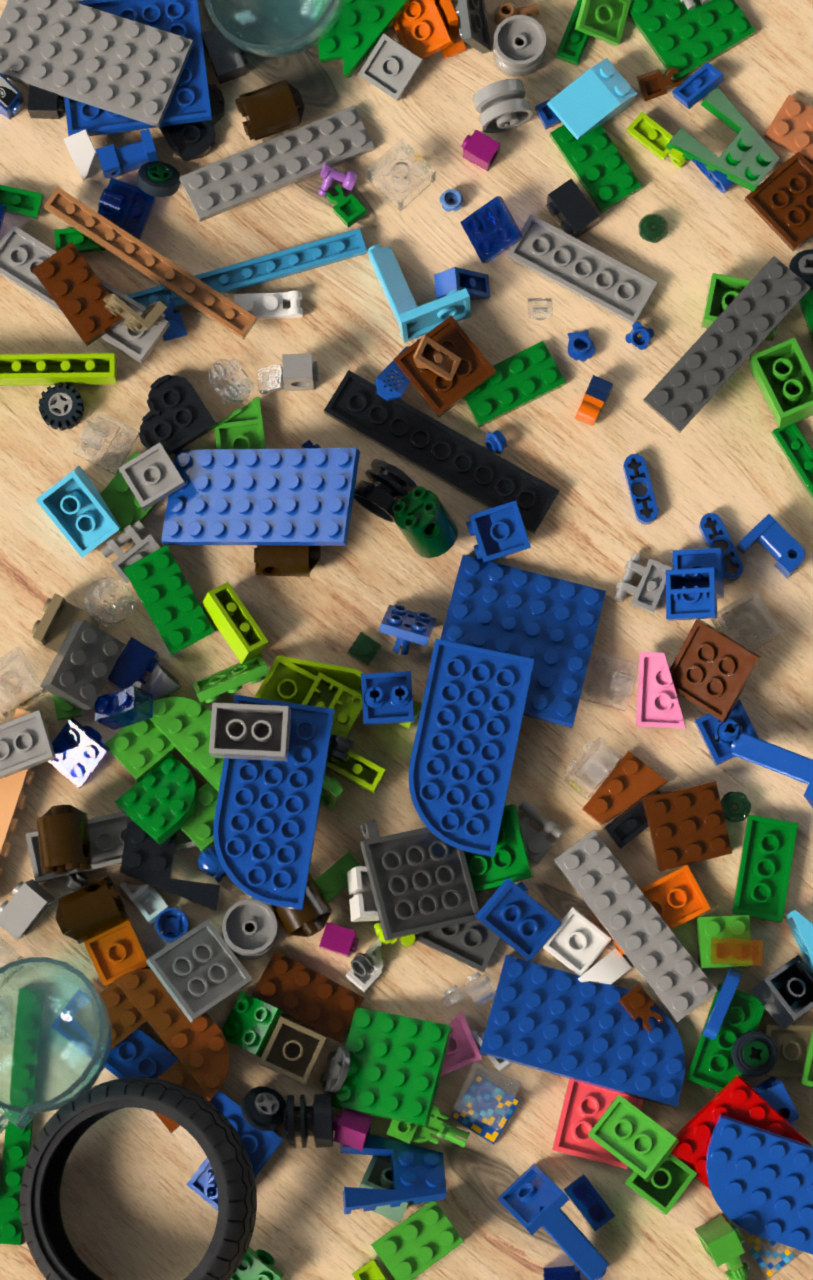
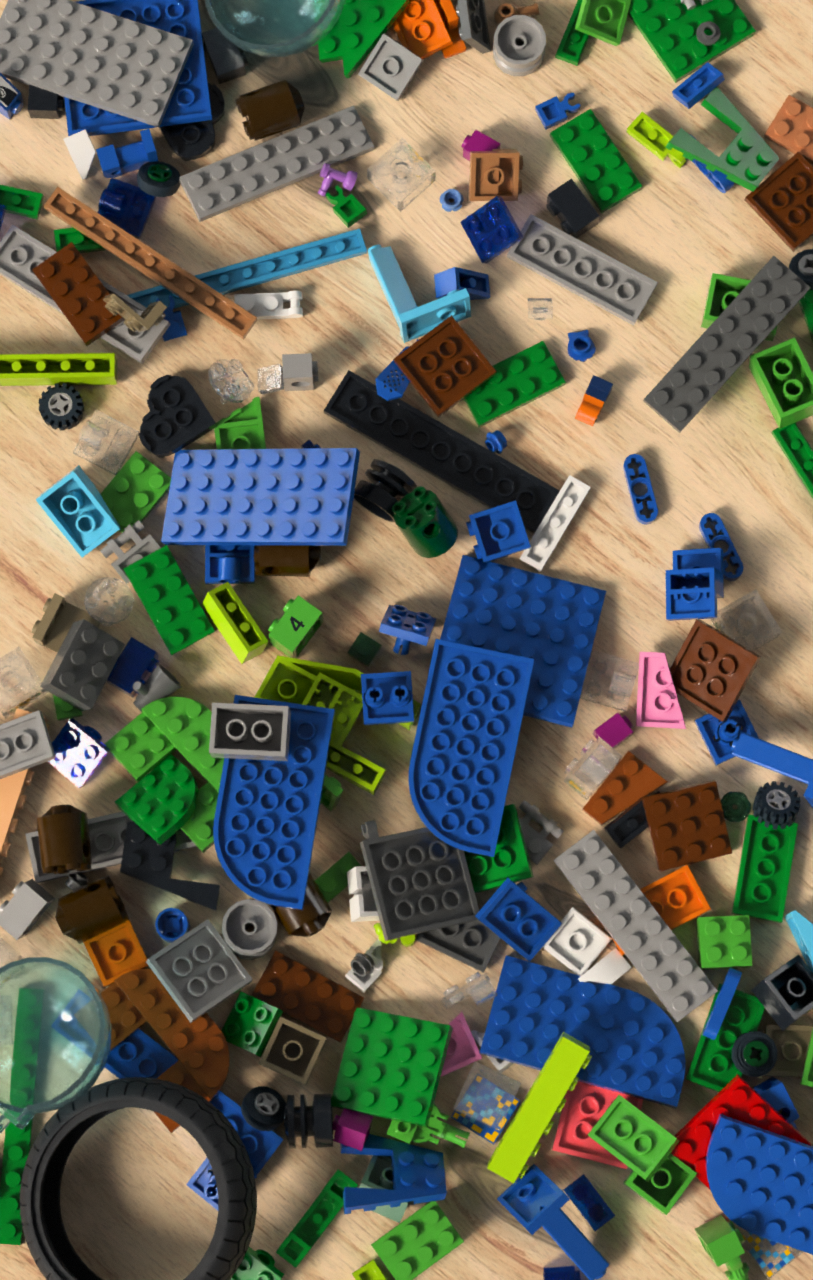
clear blue brick [95,685,153,730] -> none
light grey plate [118,443,186,510] -> none
white slope [120,883,169,925] -> none
bright green plate [192,655,270,703] -> none
blue animal [197,847,226,883] -> none
magenta brick [319,922,359,957] -> none
dark grey wheel [320,1047,350,1095] -> none
black wheel [328,735,355,762] -> none
medium nougat slope [413,335,461,381] -> none
light grey wheel [473,79,533,133] -> none
medium azure slope [547,58,637,140] -> none
light grey plate [615,553,672,614] -> none
reddish brown plate [618,984,663,1032] -> none
blue plate [625,322,654,350] -> none
reddish brown plate [636,67,682,101] -> none
clear green plate [638,213,668,243] -> none
clear orange plate [710,938,763,966] -> none
blue piece [737,514,805,578] -> none
none -> blue plate [205,545,255,584]
none -> bright green brick [268,595,324,658]
none -> green slope [276,1169,358,1268]
none -> medium nougat plate [469,149,523,201]
none -> lime brick [487,1032,592,1184]
none -> white plate [520,475,591,572]
none -> magenta brick [593,713,633,753]
none -> dark grey plate [696,21,720,45]
none -> black wheel [753,781,801,830]

